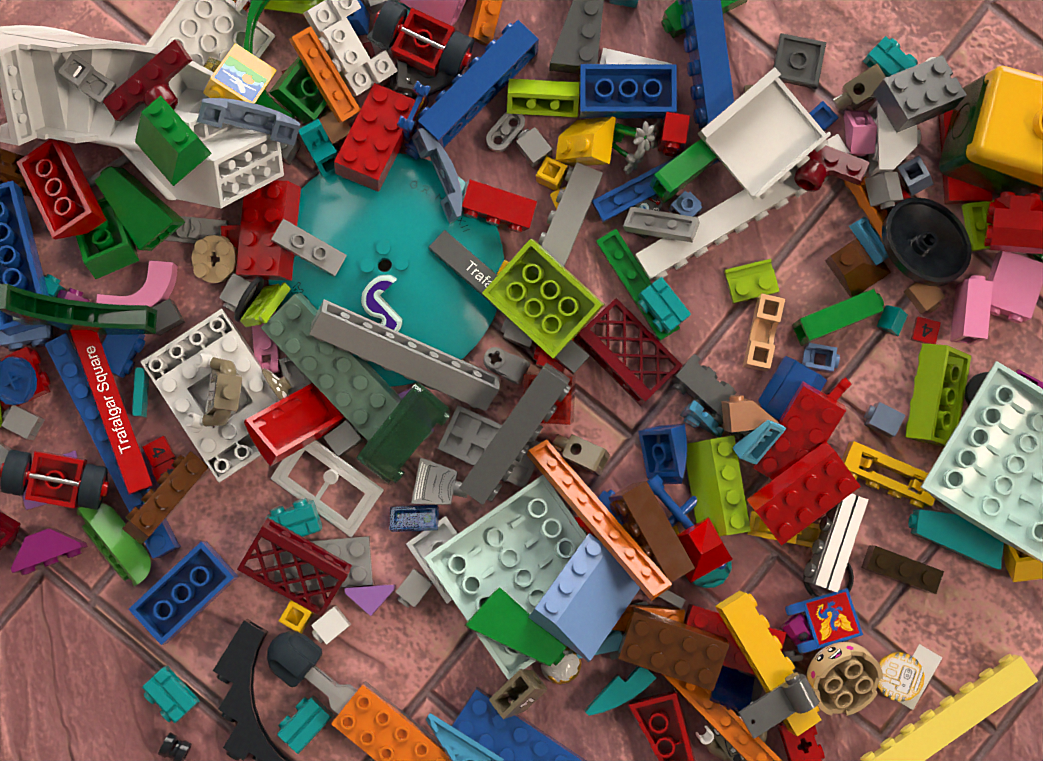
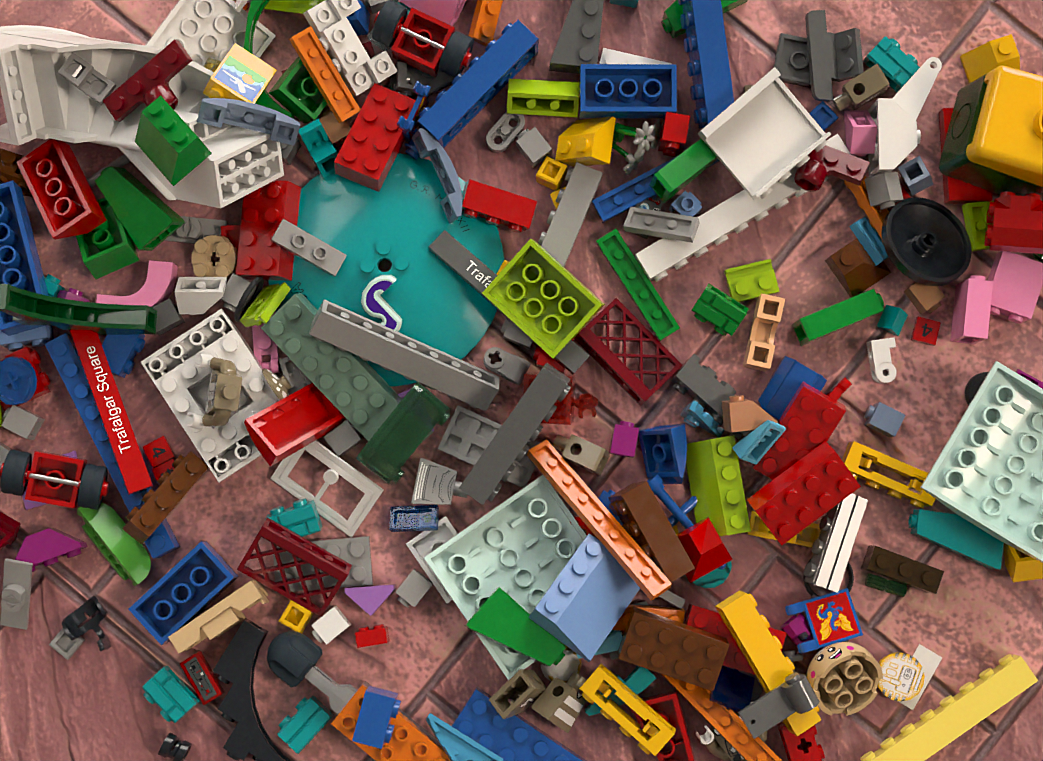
teal tile [132,367,150,418] -> none
teal brick [637,277,691,334] -> none
medium blue window [802,343,840,373] -> none
piece [873,55,967,133] -> none
lime slope [905,344,971,447] -> none
none -> light grey piece [0,558,33,630]
none -> light grey tile [49,628,85,660]
none -> black helmet [62,596,112,651]
none -> tan piece [168,580,269,653]
none -> white slope [175,277,227,315]
none -> slope [179,651,225,705]
none -> blue brick [352,686,401,749]
none -> red piece [355,624,390,648]
none -> dark tan torso [531,671,586,733]
none -> clear red plate [574,393,598,419]
none -> yellow brick [579,663,676,756]
none -> magenta brick [609,421,639,458]
none -> green brick [692,283,749,336]
none -> dark grey plate [805,10,864,102]
none -> clear green piece [865,574,907,597]
none -> white leg [866,337,896,384]
none -> yellow slope [960,34,1020,83]

